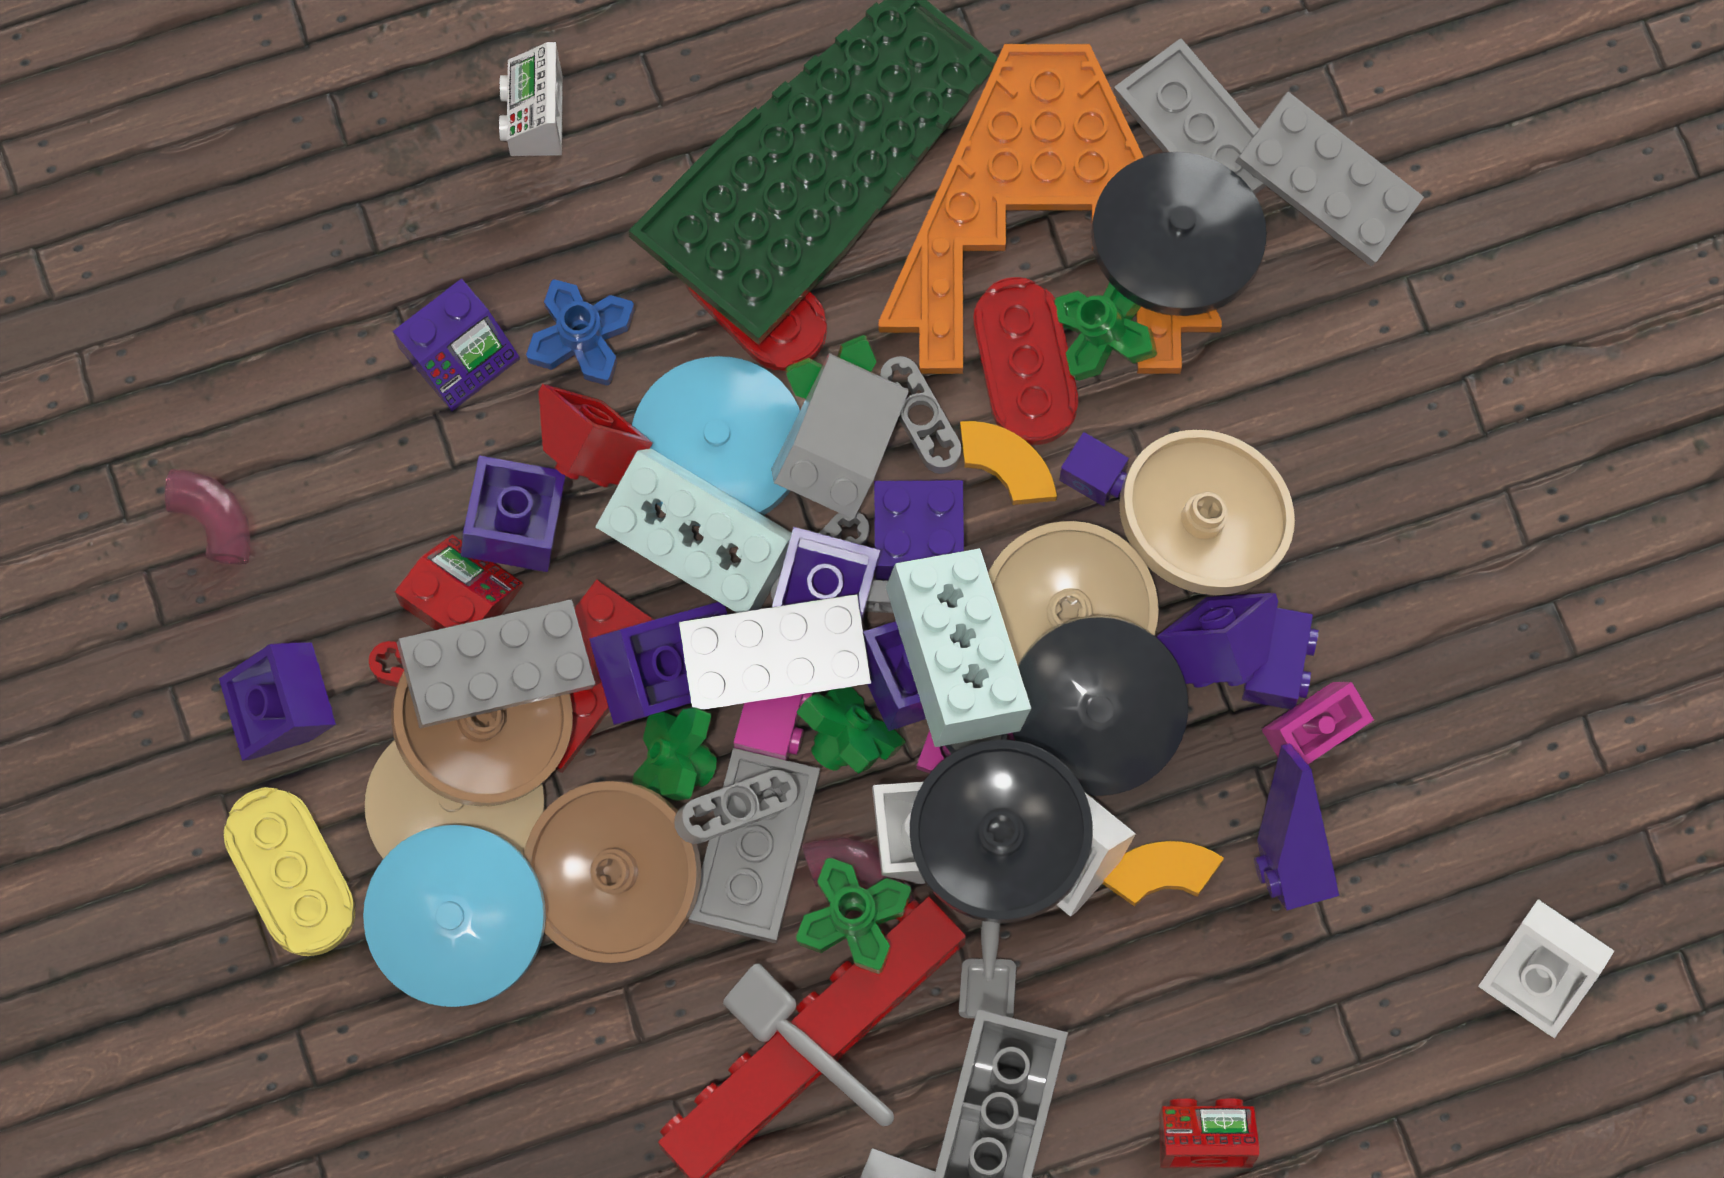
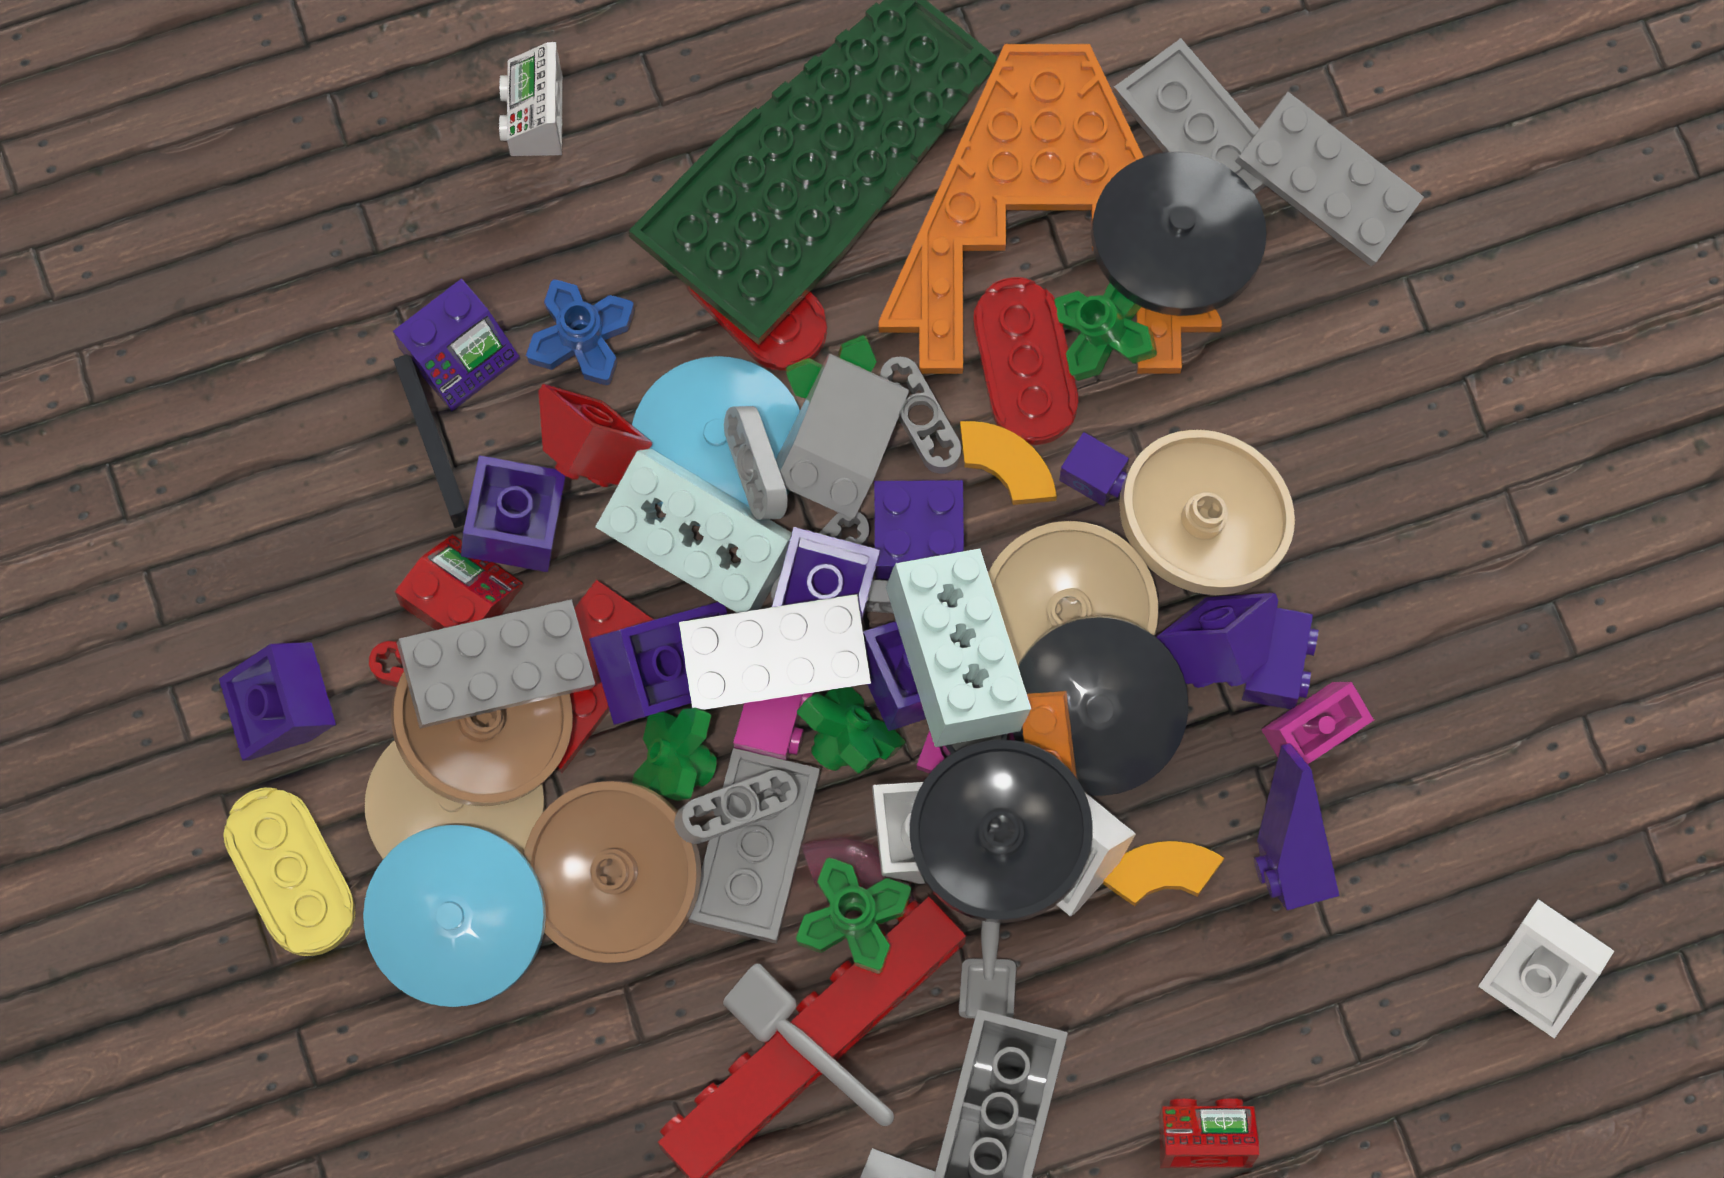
clear pink cylinder [165,469,251,565] -> none
none -> black tile [393,354,467,528]
none -> light grey beam [724,406,787,520]
none -> orange plate [1022,691,1077,778]

